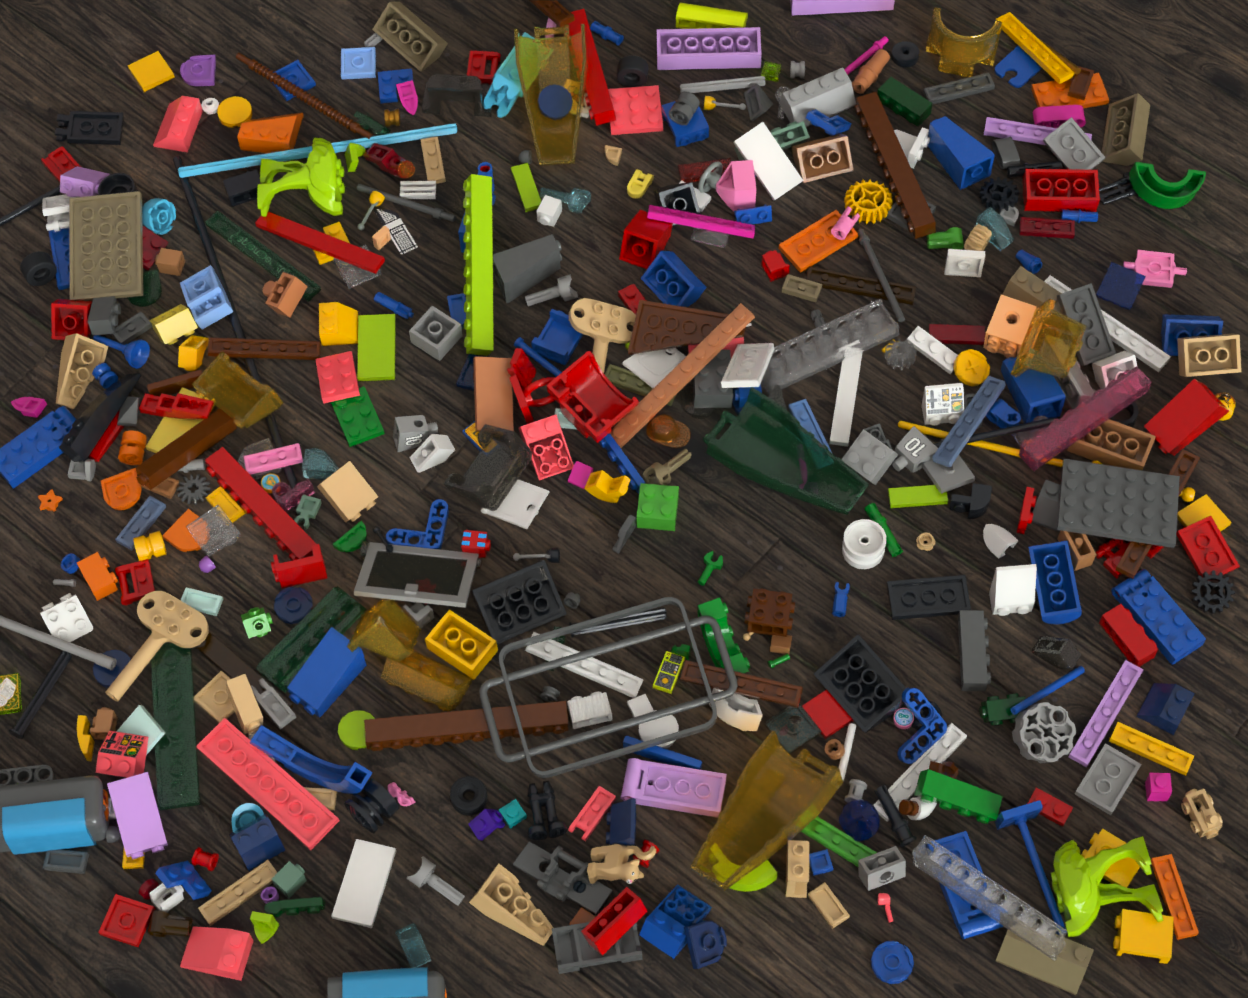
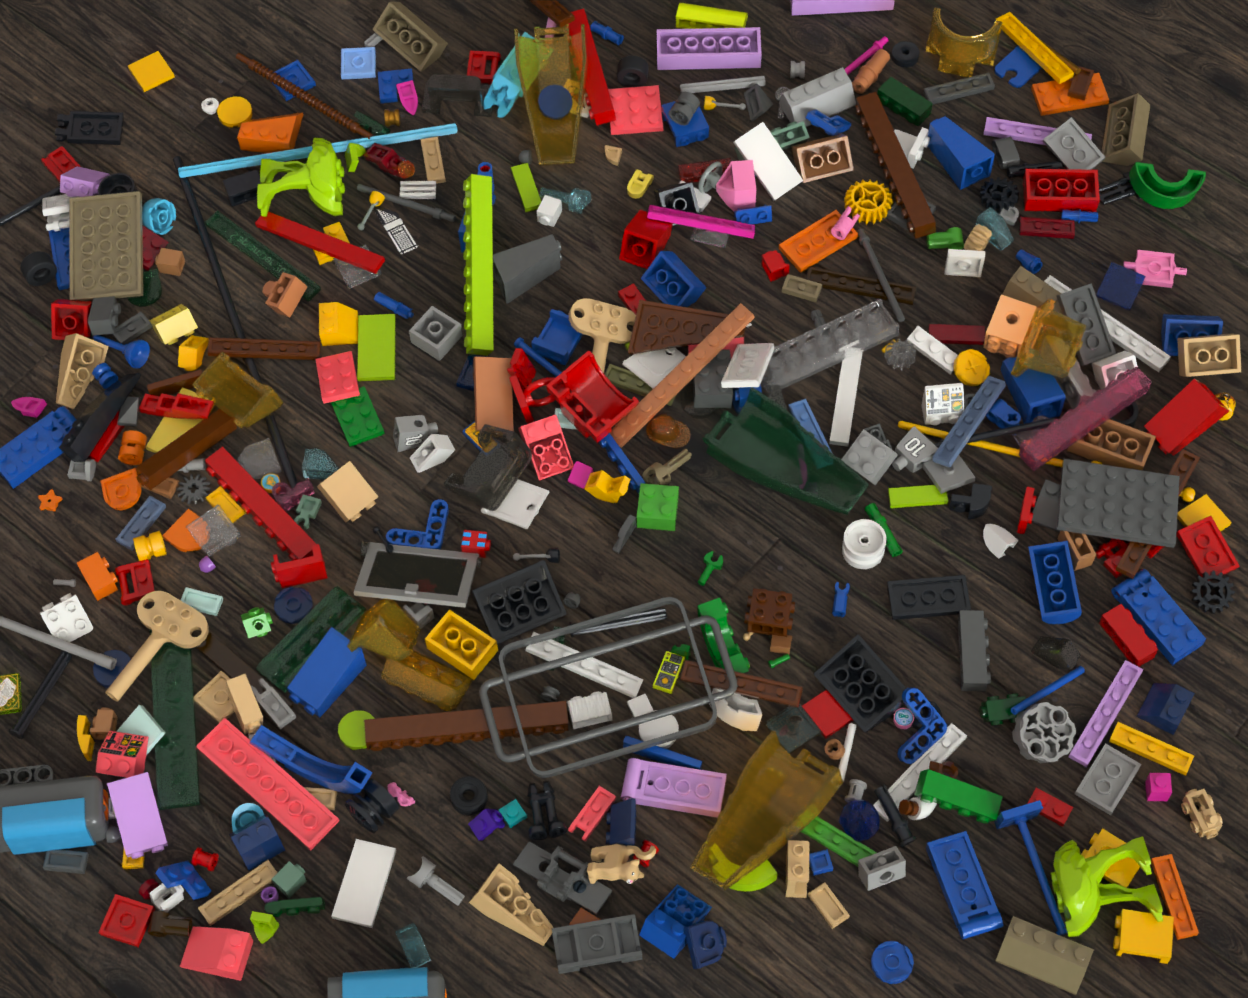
blue tile [61,553,81,574] -> none
coral slope [153,96,203,152] -> none
medium lavender tile [180,55,216,86] -> none
light blue slope [180,265,233,329] -> none
bright pink tile [244,443,303,475] -> none
green tile [332,520,367,552] -> none
light nougat tile [372,225,391,250] -> none
blue tile [447,293,466,329] -> none
light grey piece [525,274,578,306] -> none
red brick [581,887,647,956] -> none
clear neon green plate [761,61,782,82] -> none
coral hand [878,893,894,923] -> none
clear tile [912,835,1068,961] -> none
tan plate [916,533,935,551] -> none
white slope [989,564,1037,616] -> none
dark pink beam [1033,105,1086,128] -> none

